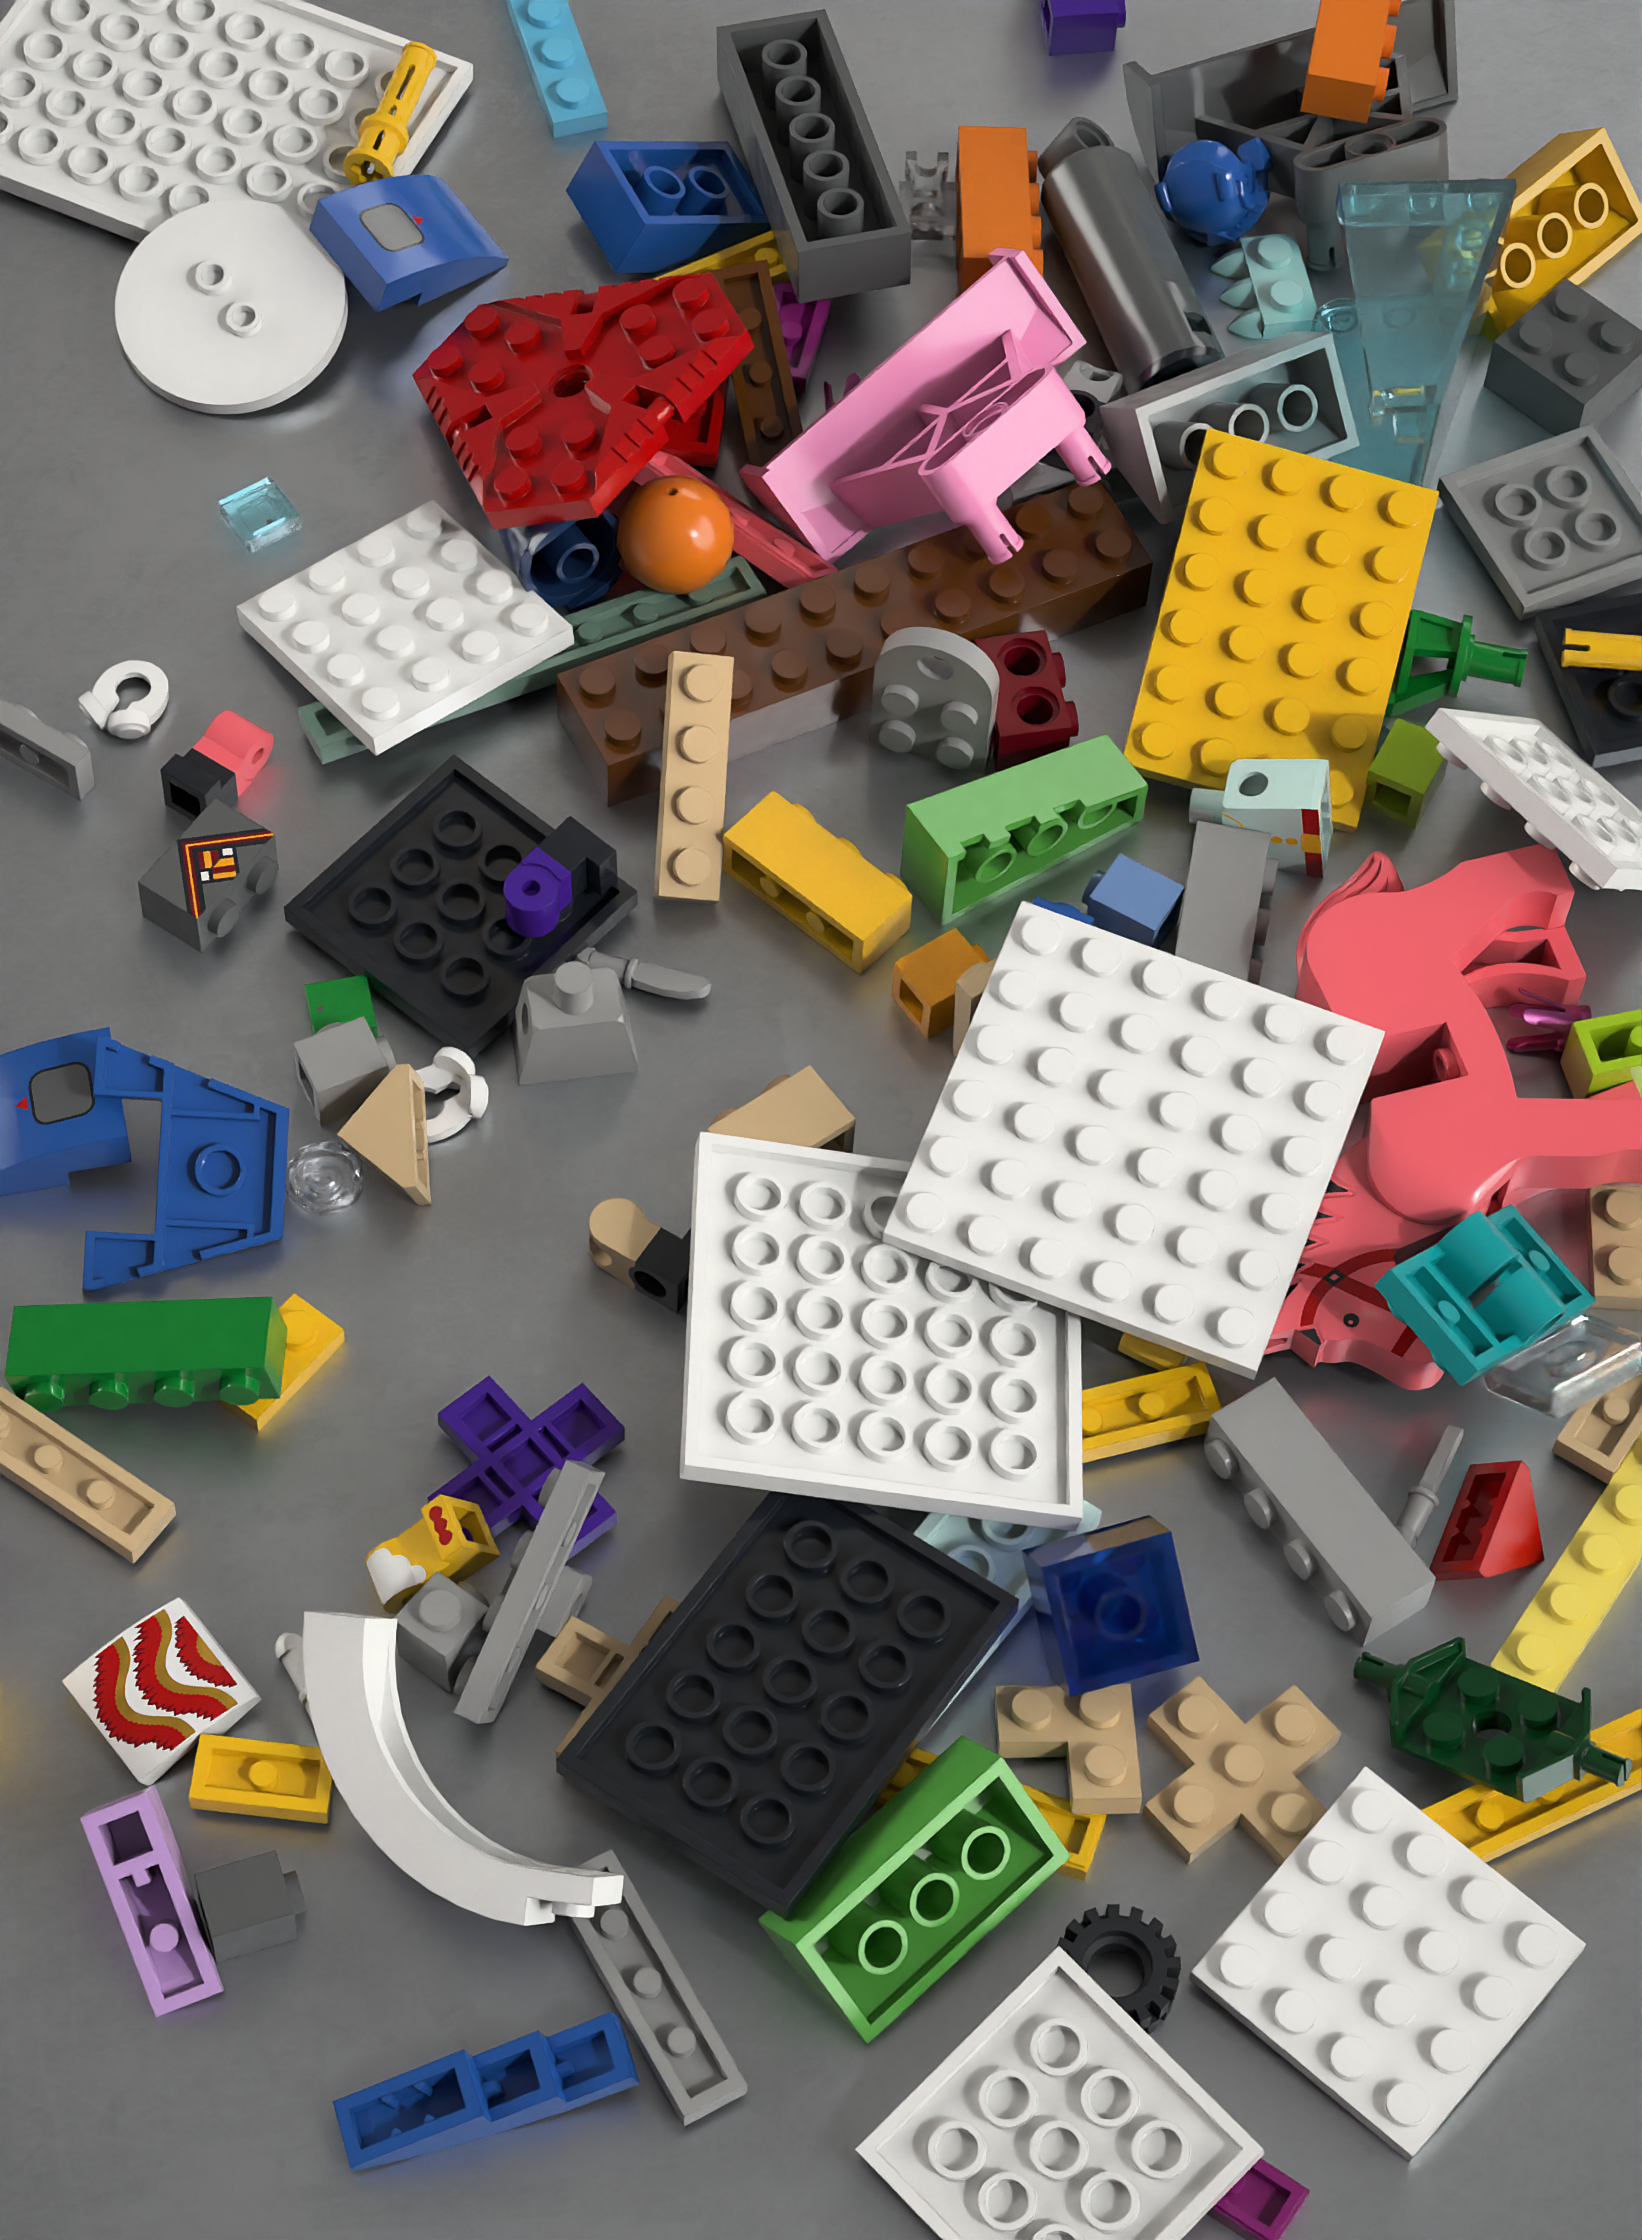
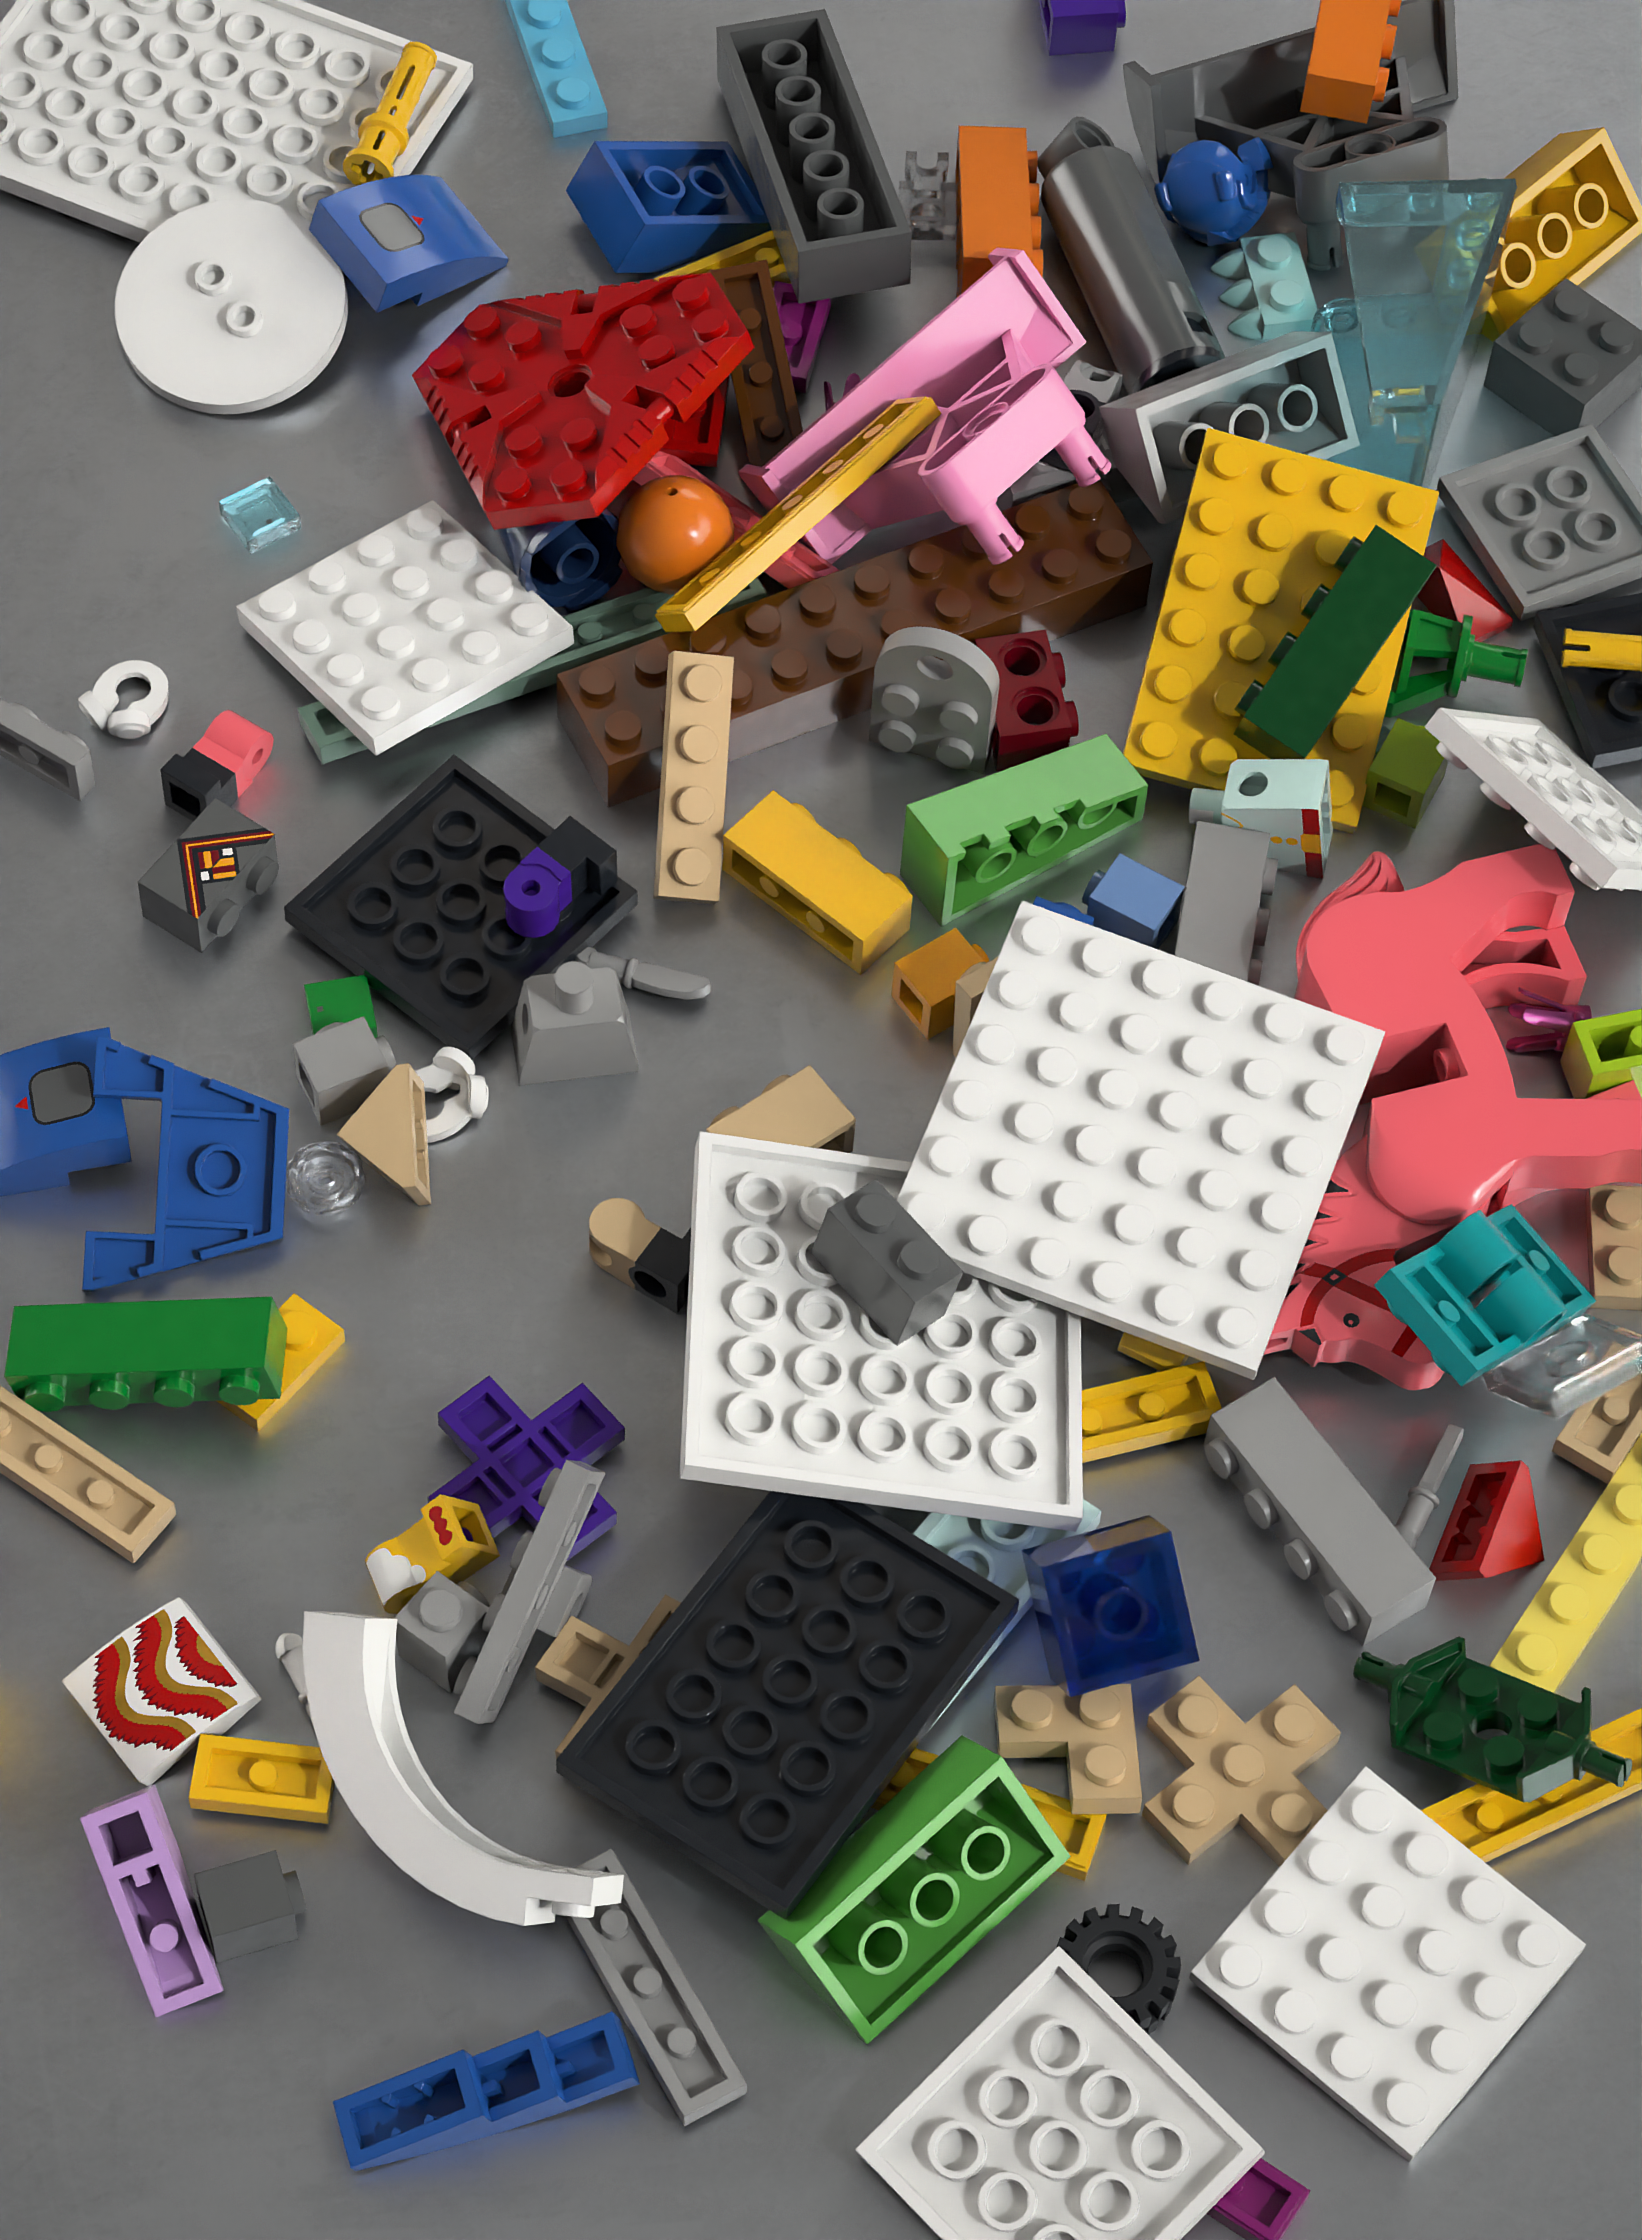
none -> yellow tile [655,396,941,632]
none -> dark grey brick [811,1179,963,1346]
none -> dark green brick [1234,525,1437,759]
none -> red slope [1417,539,1513,642]

